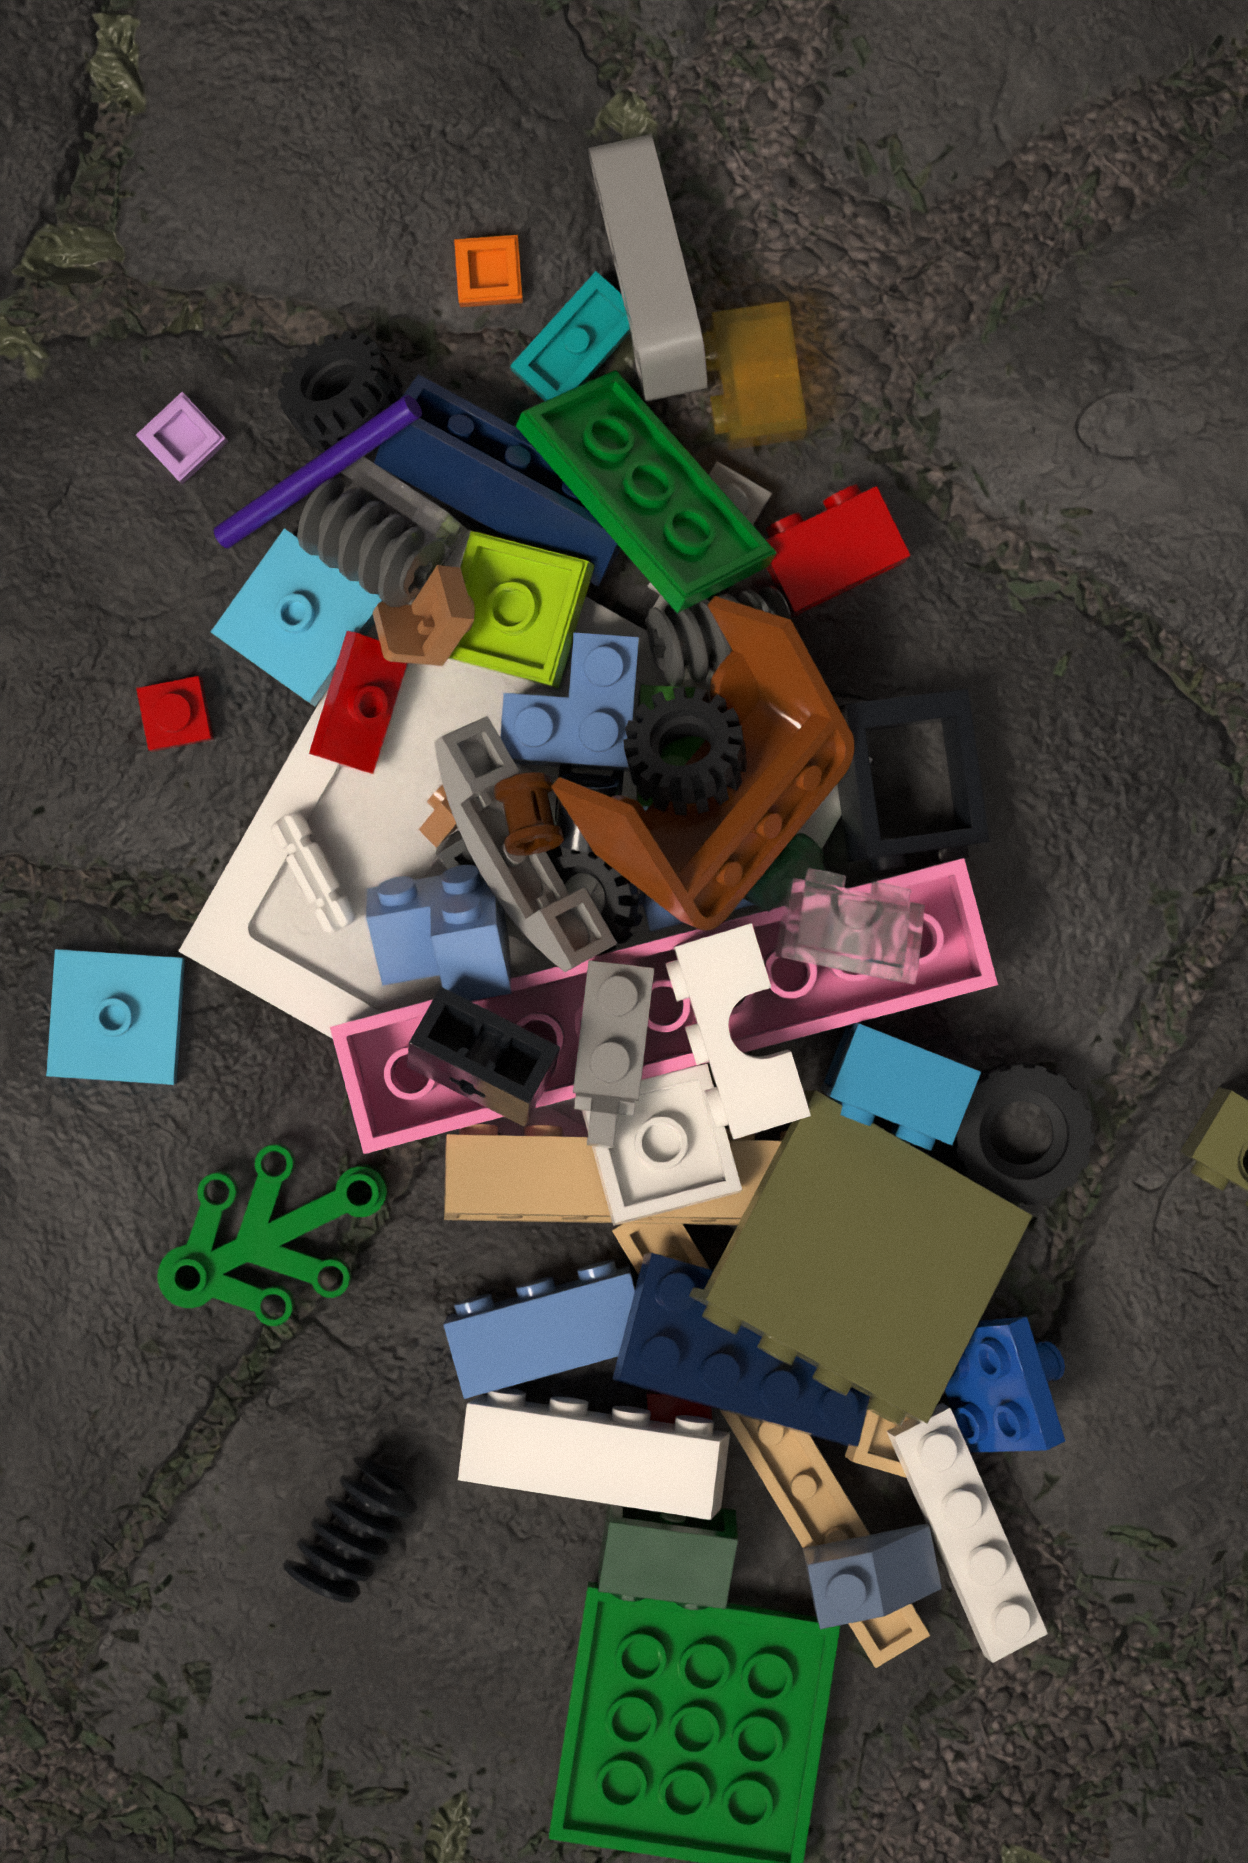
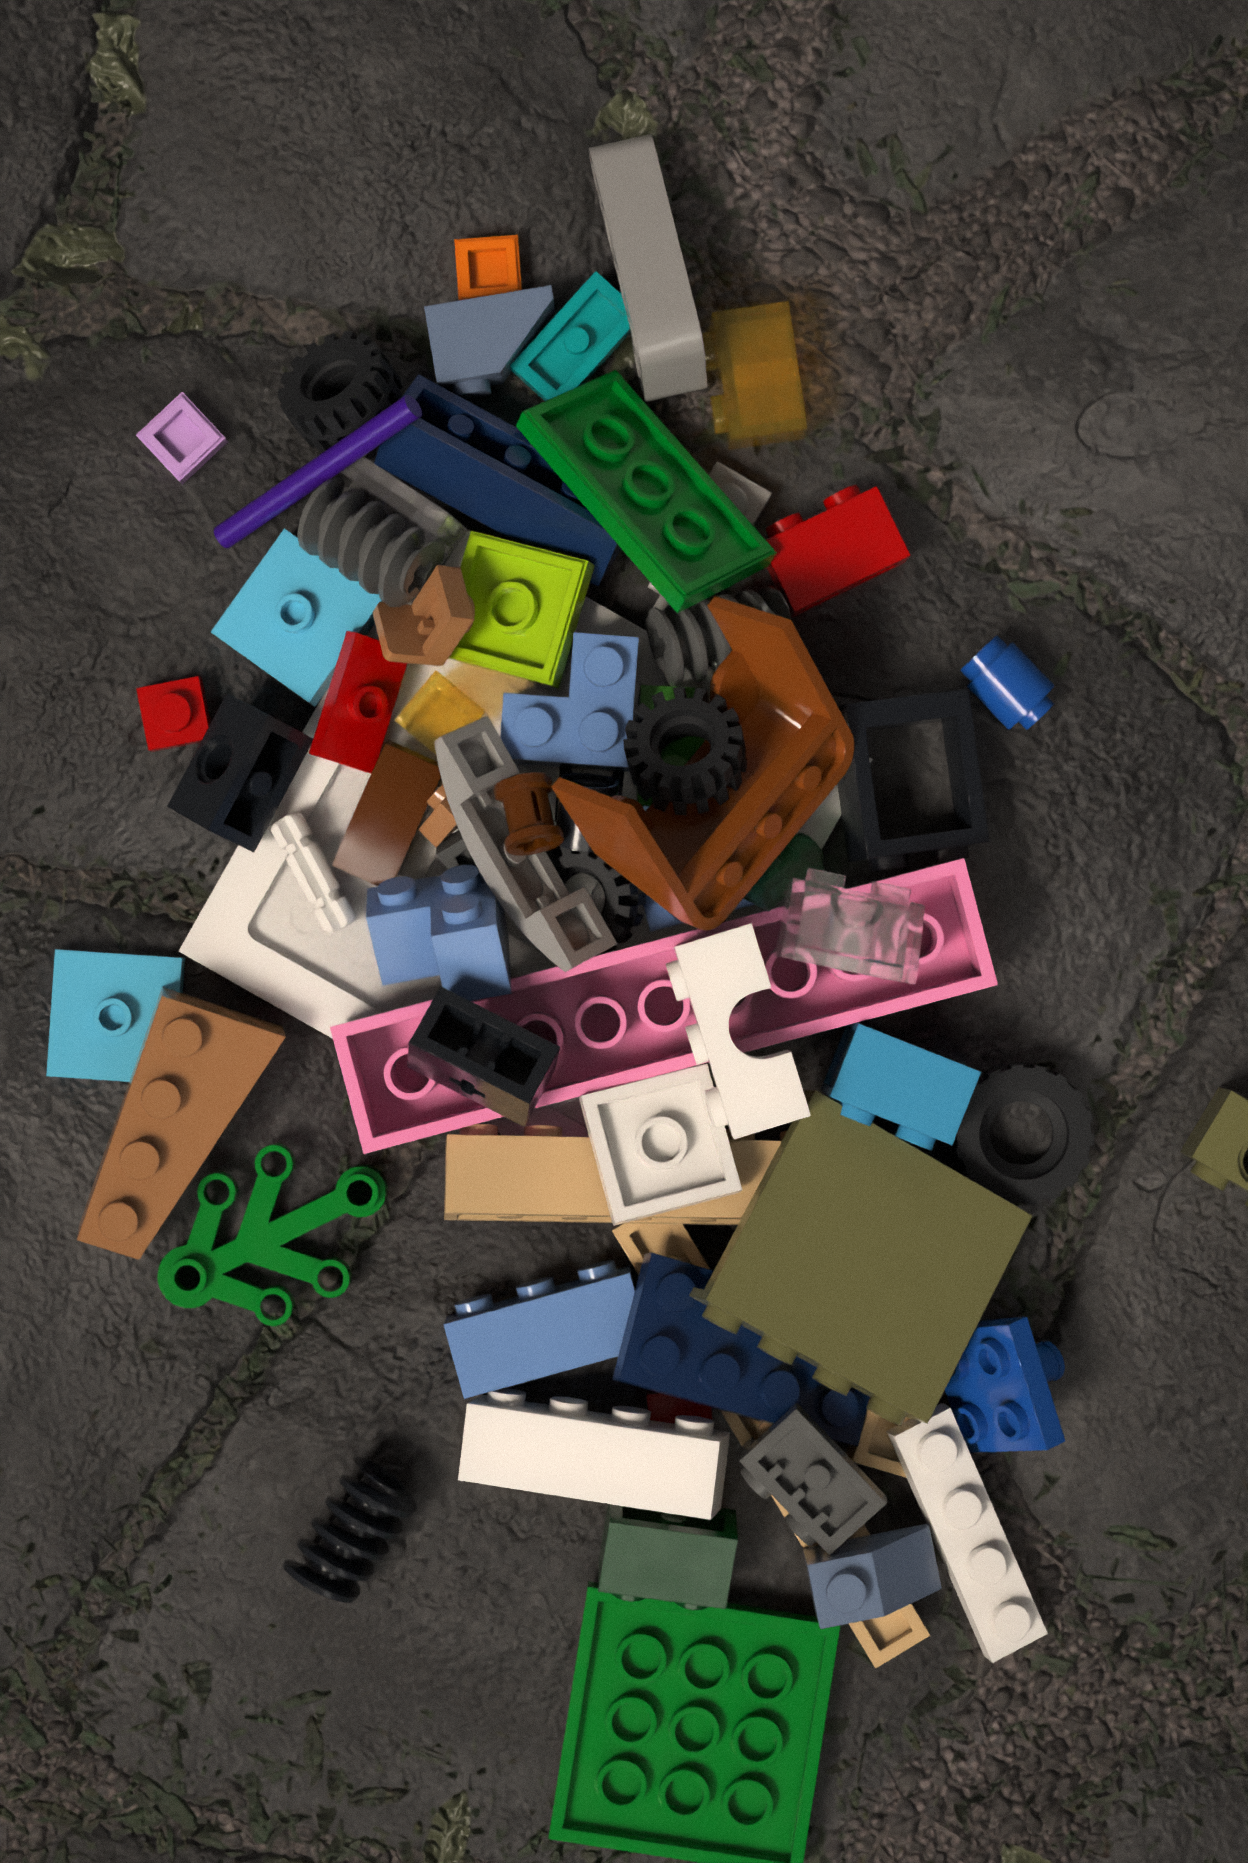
light grey hinge [573,960,654,1148] -> none
none -> medium nougat wedge [77,987,286,1260]
none -> black brick [167,693,313,853]
none -> reddish brown slope [332,740,442,886]
none -> clear yellow panel [395,670,489,755]
none -> sand blue slope [424,285,555,400]
none -> dark grey bracket [739,1403,887,1555]
none -> blue brick [960,635,1055,730]

